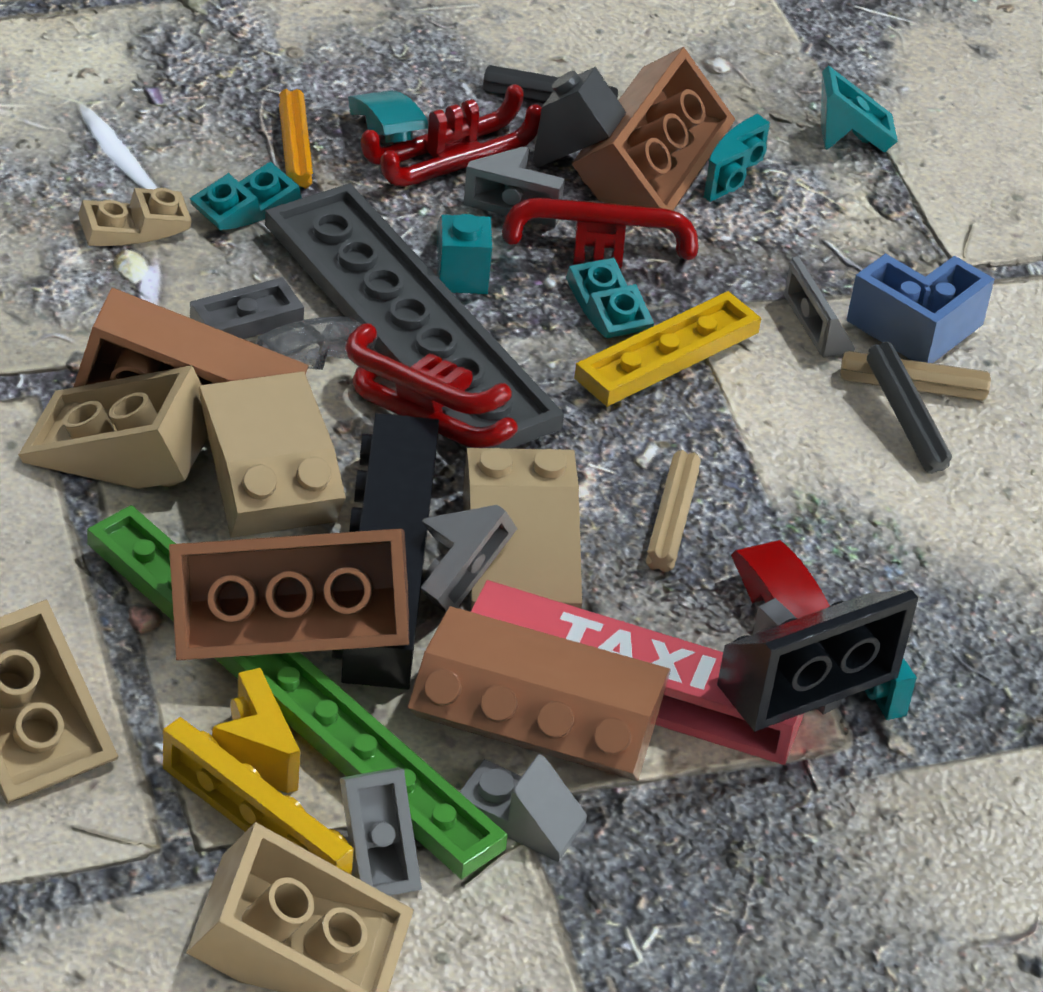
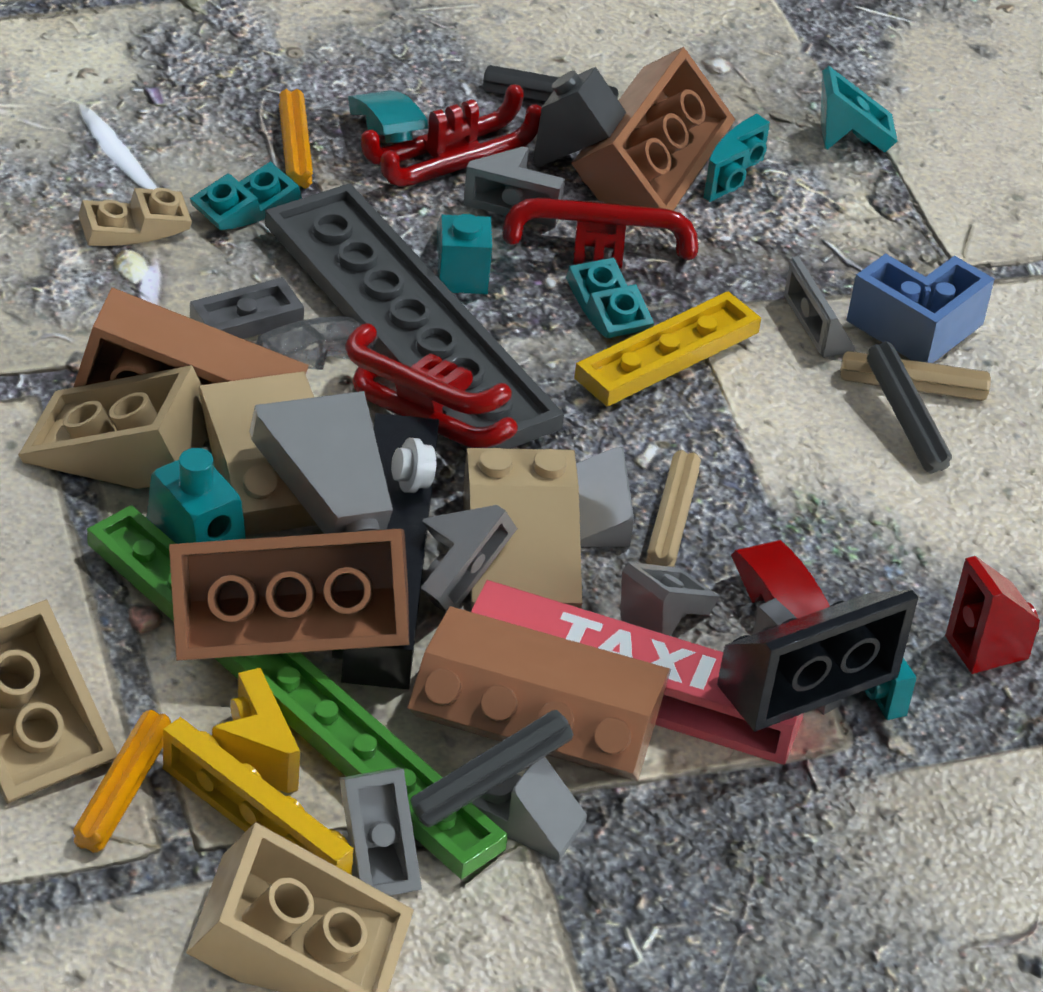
none -> light orange axle [73,709,171,853]
none -> teal torso [146,448,246,544]
none -> light grey slope [250,391,393,534]
none -> white plate [391,438,436,493]
none -> dark grey axle [410,710,573,827]
none -> light grey slope [576,447,634,547]
none -> light grey slope [620,562,720,636]
none -> red slope [945,556,1040,674]

